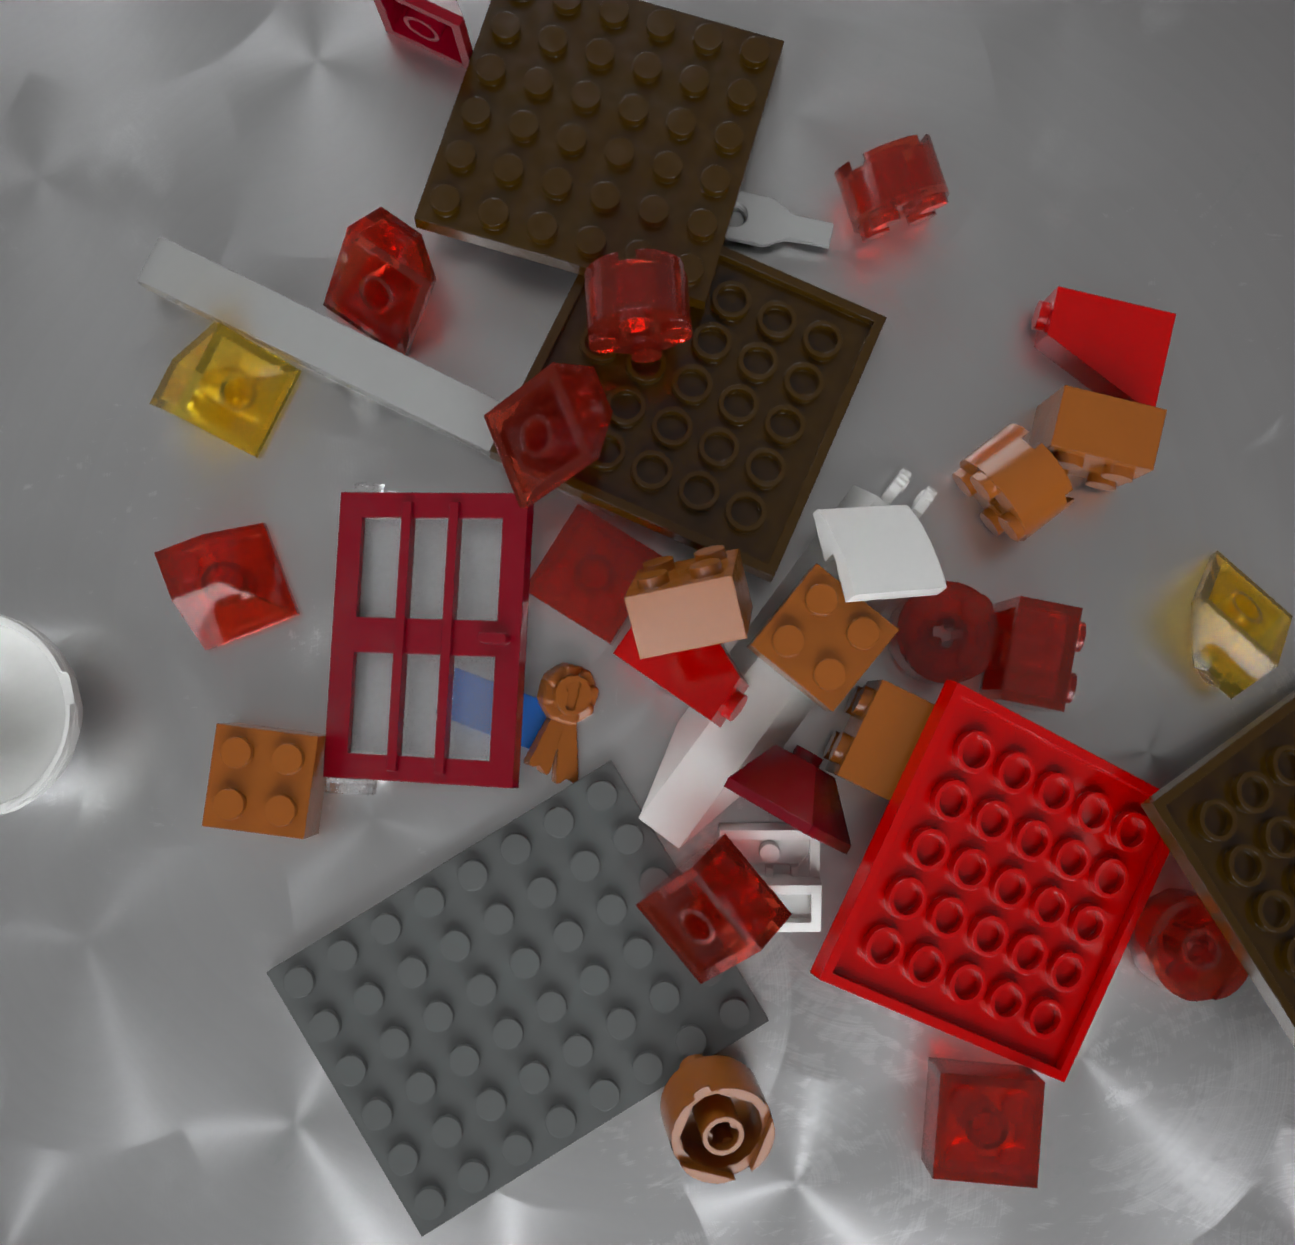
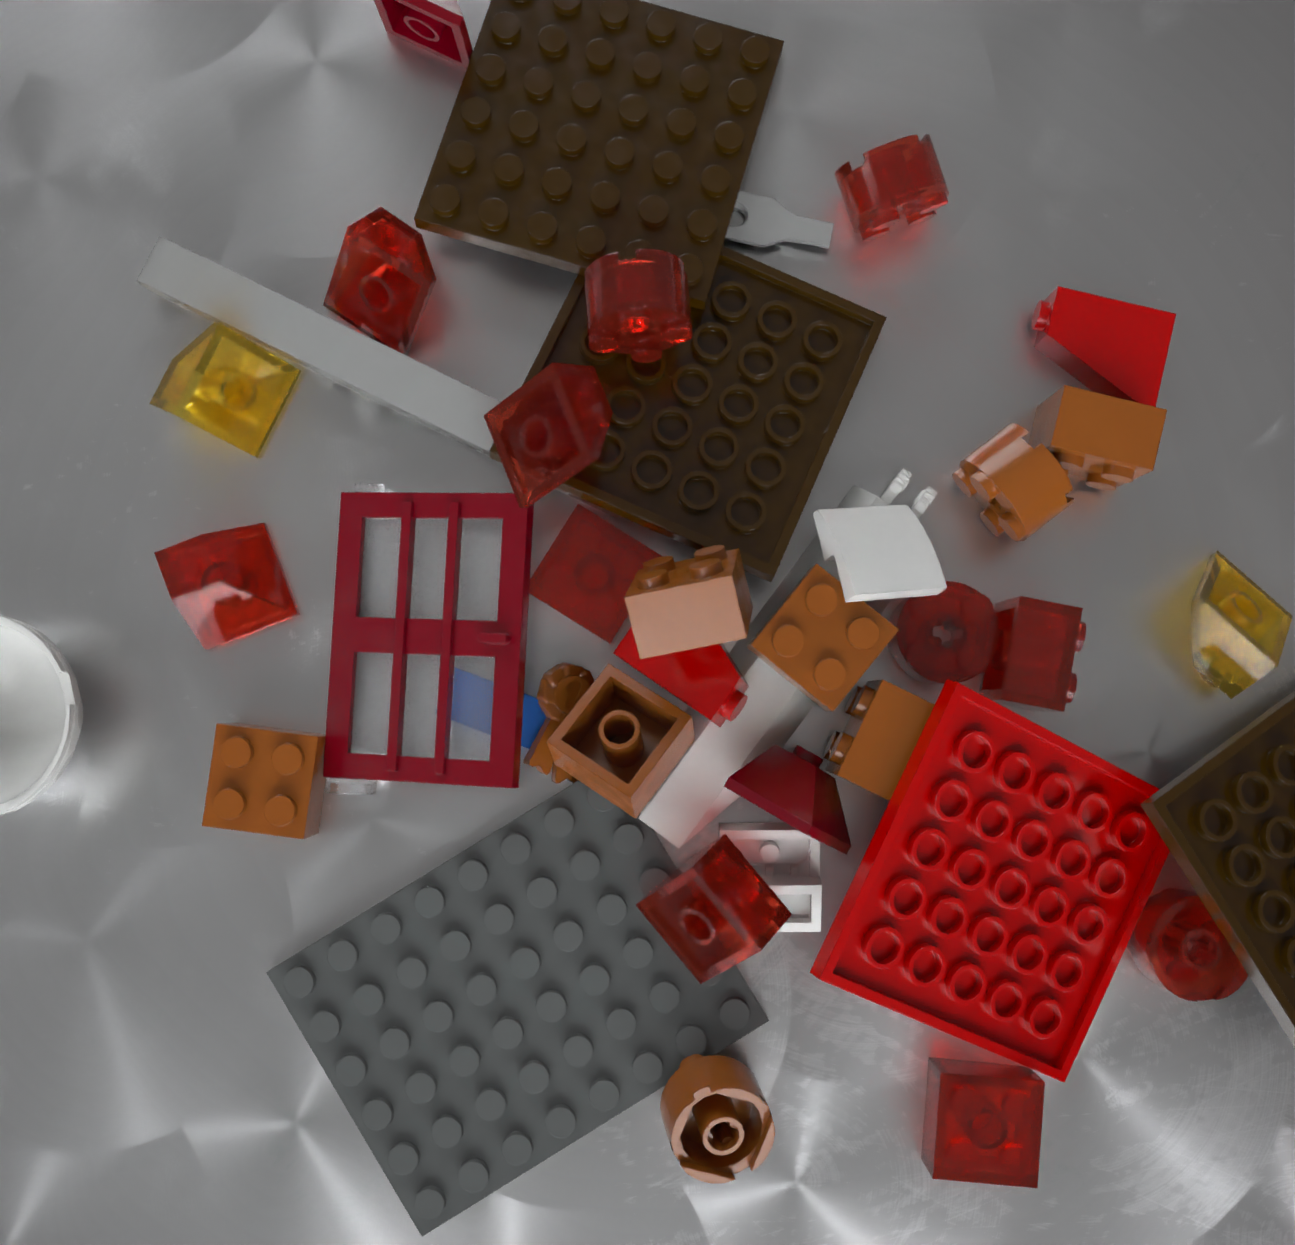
none -> dark orange brick [546,663,695,819]

